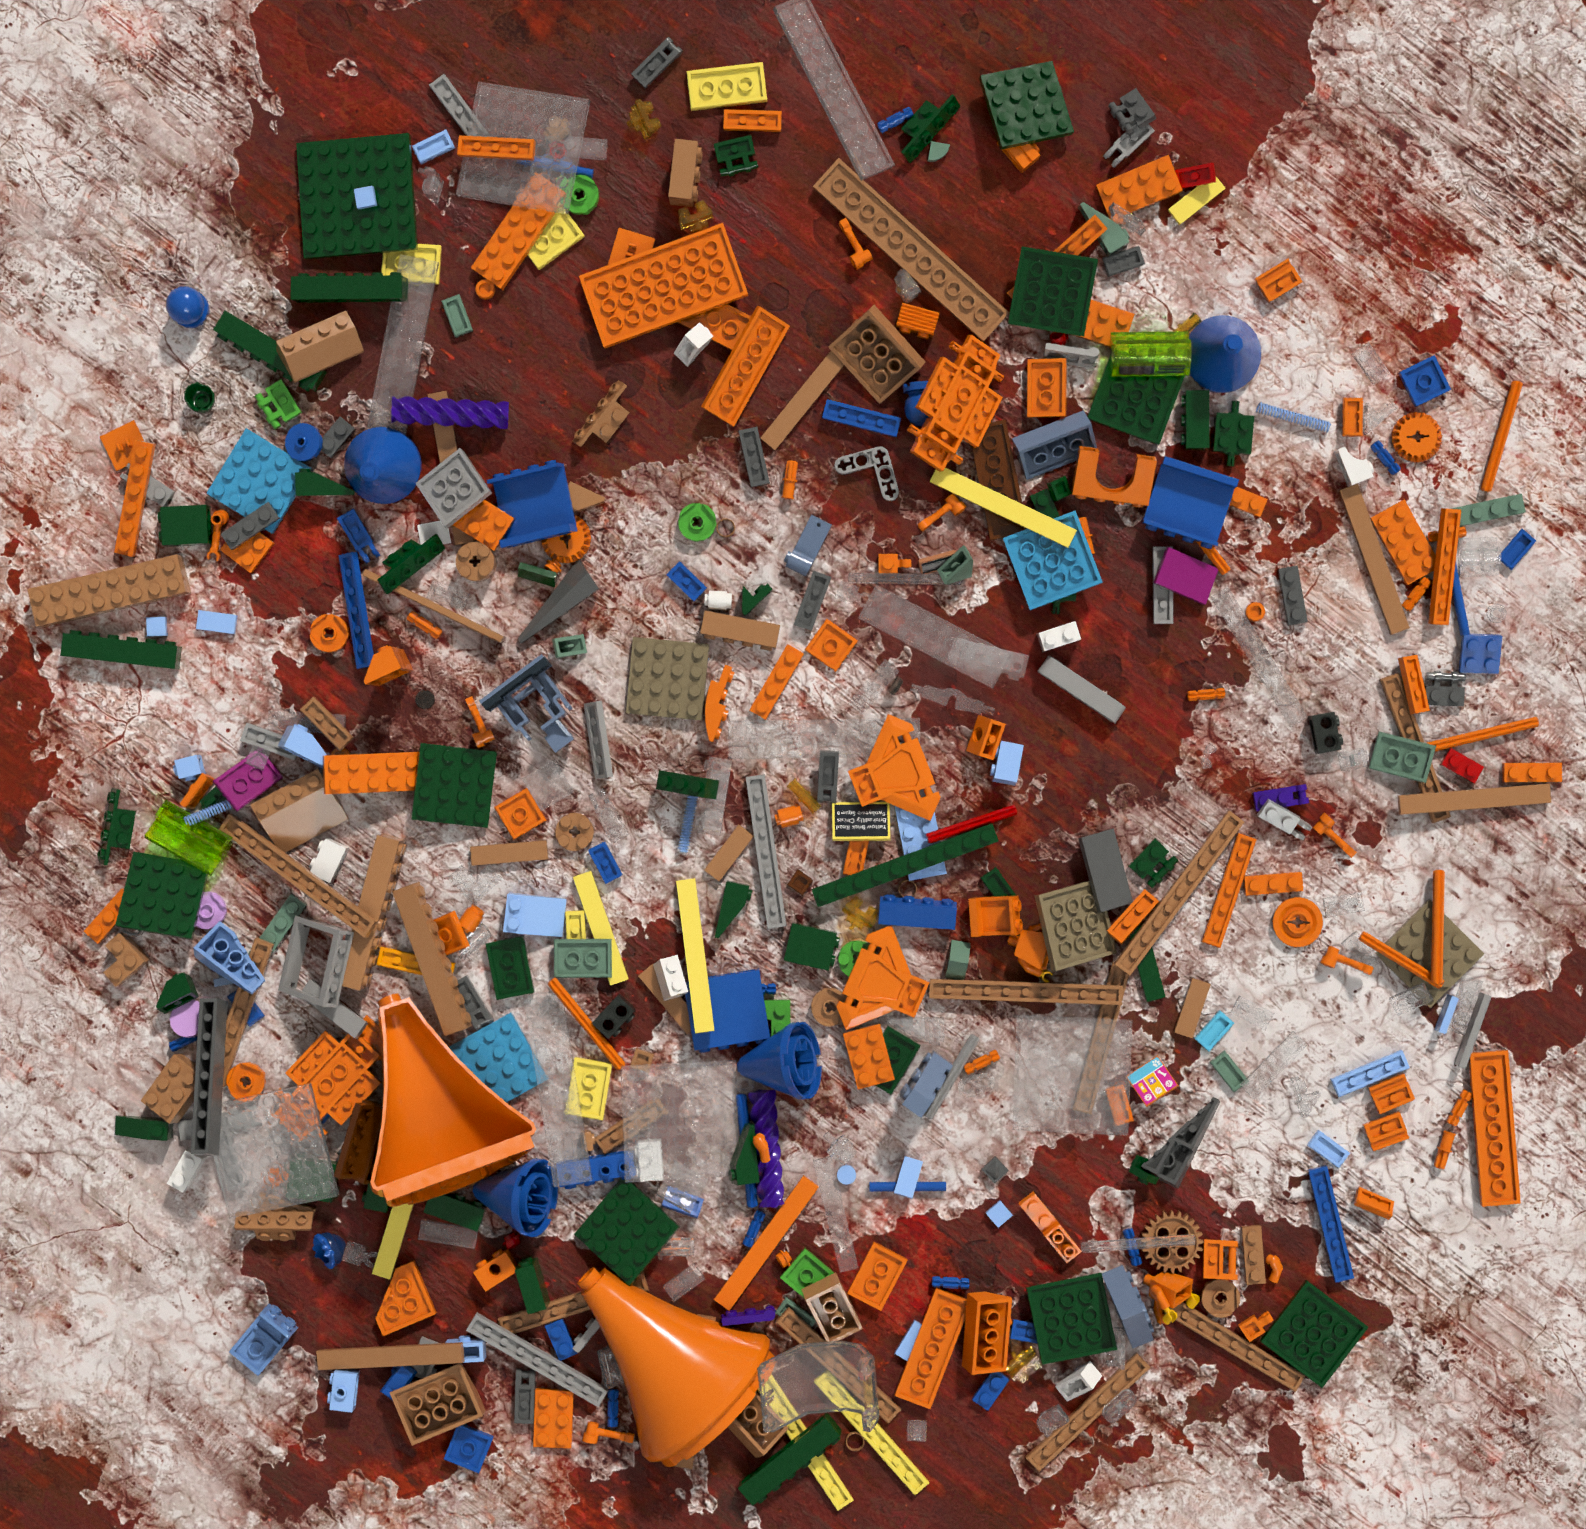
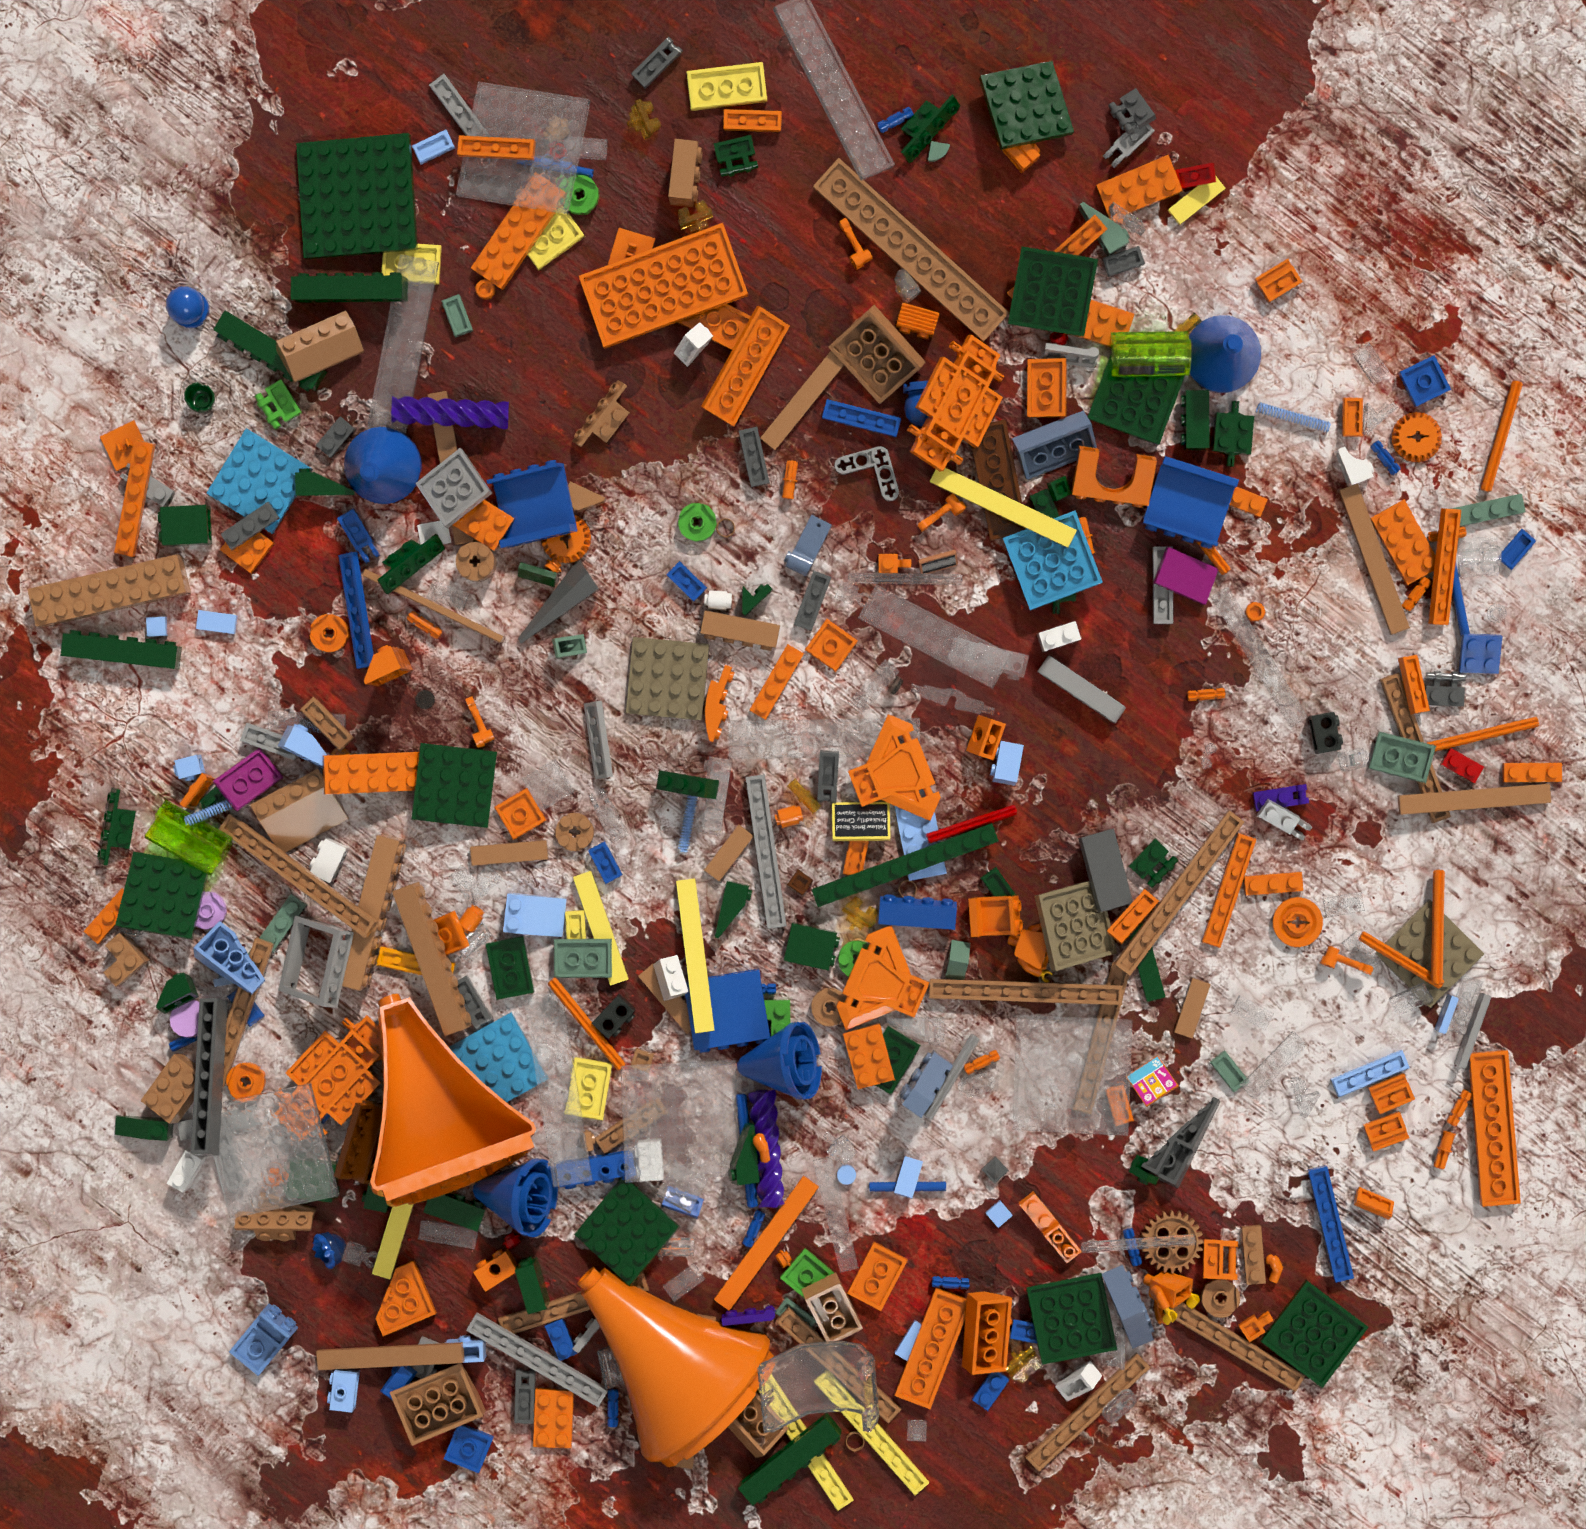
orange brick [207,509,229,561] -> none
clear tile [245,745,271,770] -> none
blue plate [285,423,323,462] -> none
light grey tile [302,979,368,1039] -> none
light blue tile [354,186,377,209] -> none
clear bracket [418,166,444,203] -> none
sand blue container [479,654,574,753] -> none
orange brick [582,1421,635,1444] -> none
sand green slope [937,545,973,585] -> none
clear bracket [1036,1404,1070,1437] -> none
medium azure tile [1194,1010,1234,1051] -> none
dark grey plate [1277,565,1308,626] -> none
light blue tile [1307,1130,1350,1168] -> none
orange brick [1313,812,1357,858] -> none

